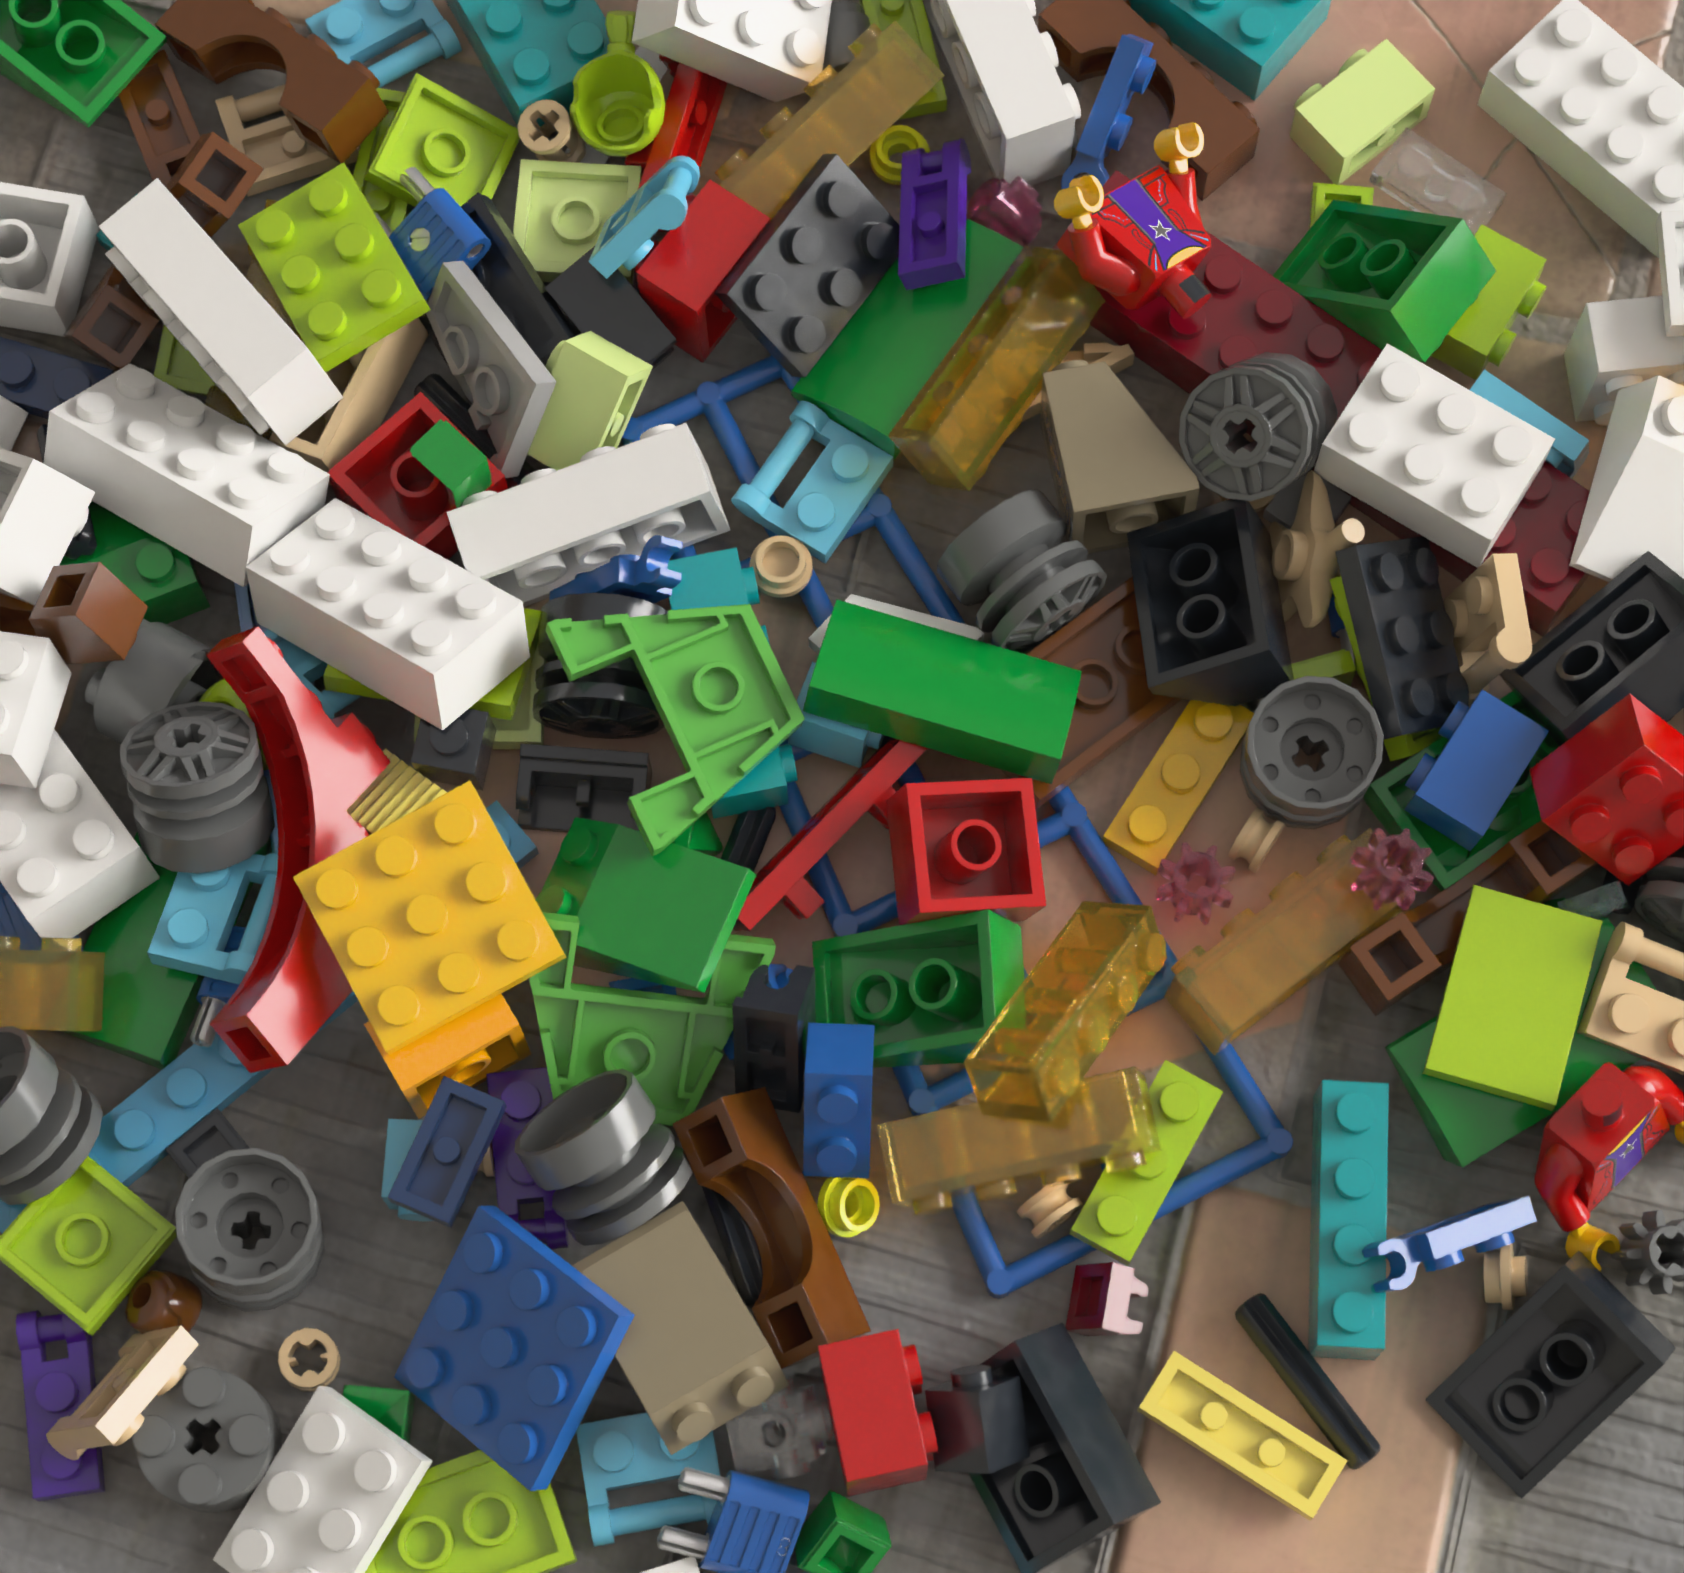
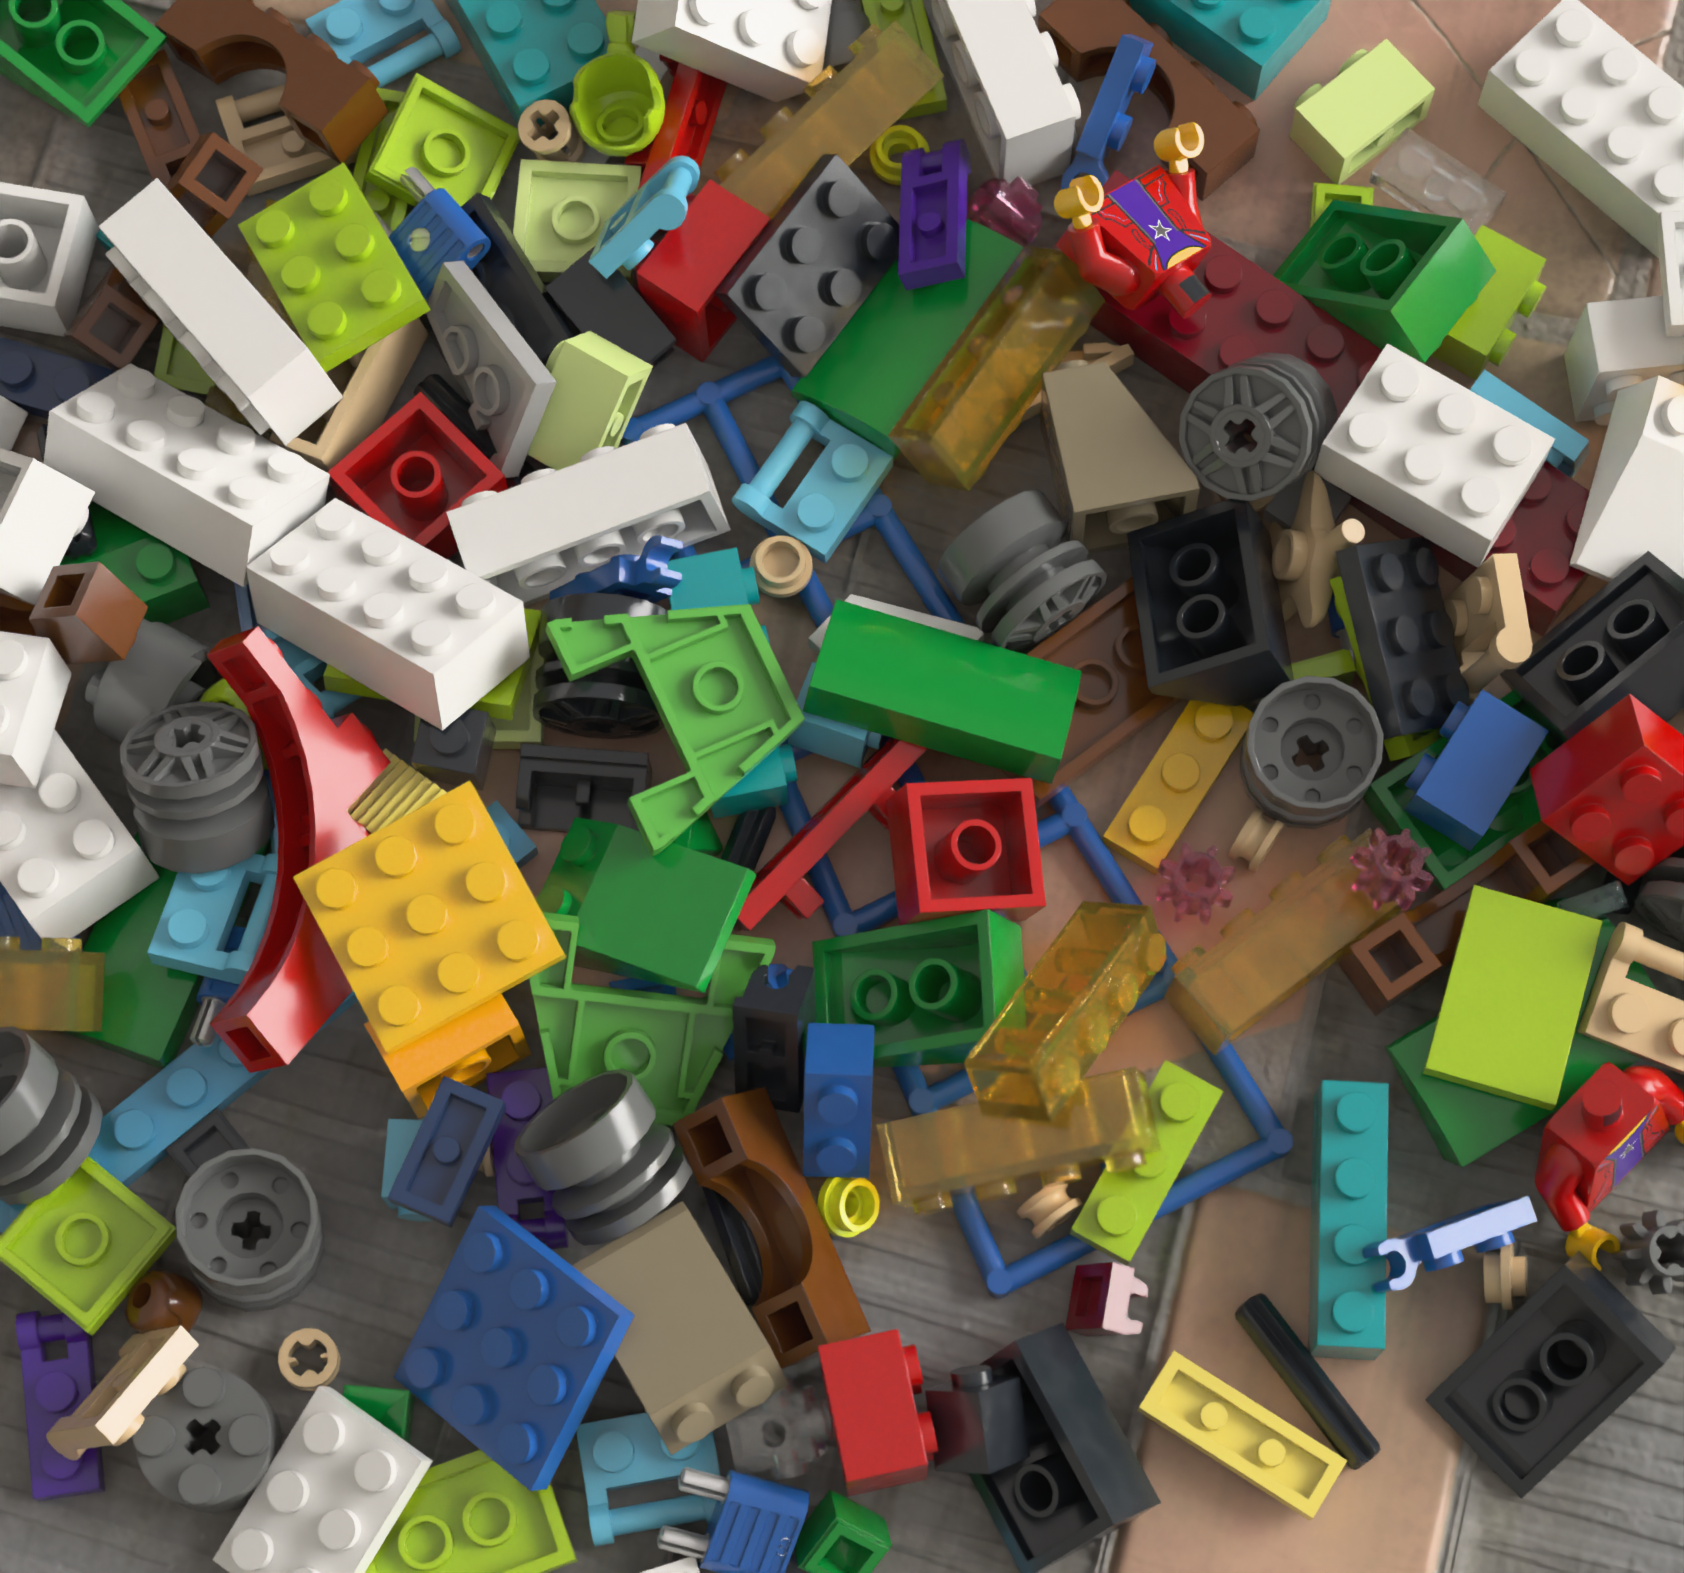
green slope [410,419,492,508] -> none

